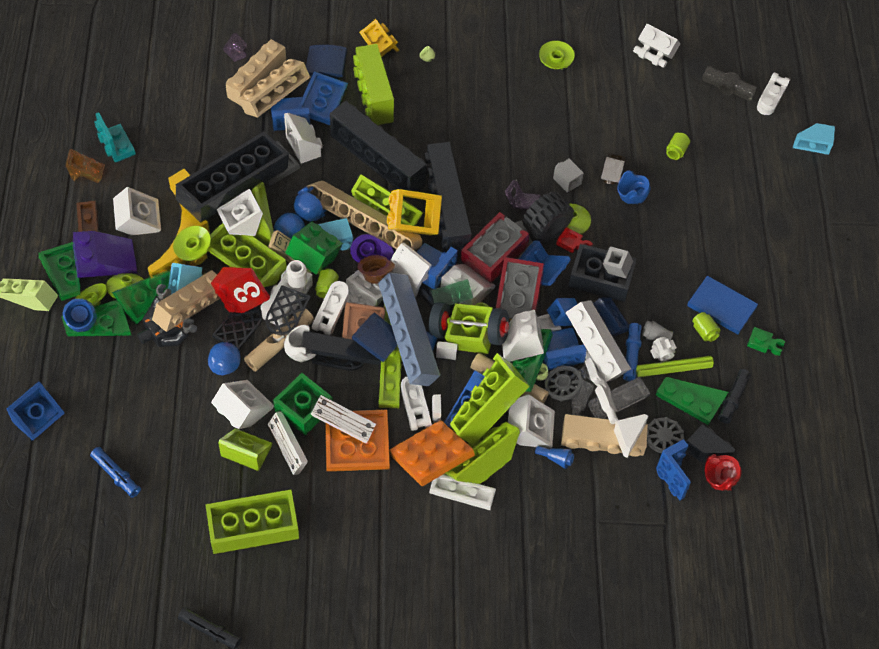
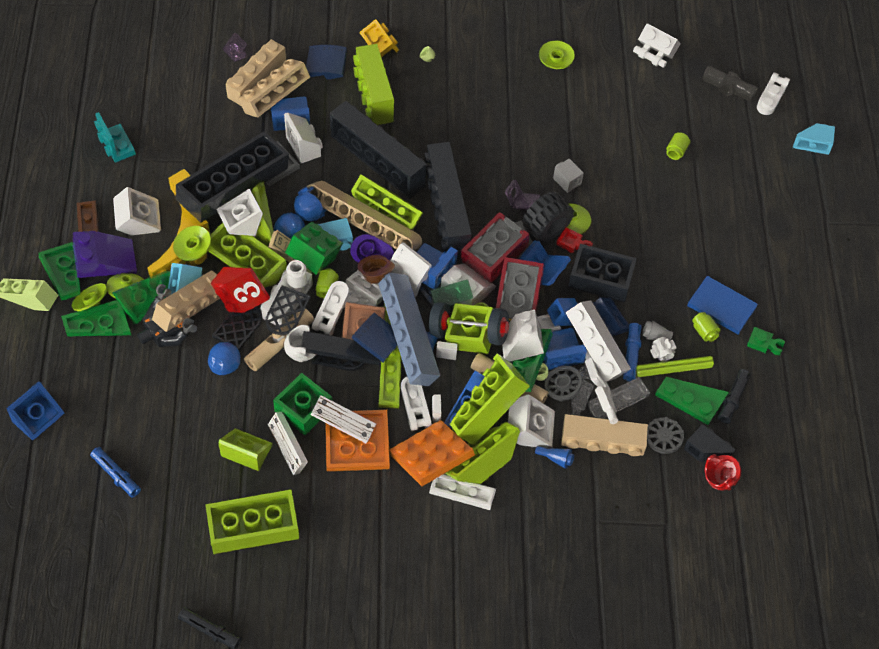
blue hair [63,299,97,332] -> none
clear orange slope [65,149,104,183] -> none
white slope [211,380,274,429] -> none
blue tile [298,71,348,125] -> none
yellow window [387,189,442,235] -> none
slope [601,153,626,185] -> none
light grey brick [603,247,633,278] -> none
white slope [614,414,648,458] -> none
blue cap [617,170,651,204] -> none
blue bracket [656,439,691,501] -> none

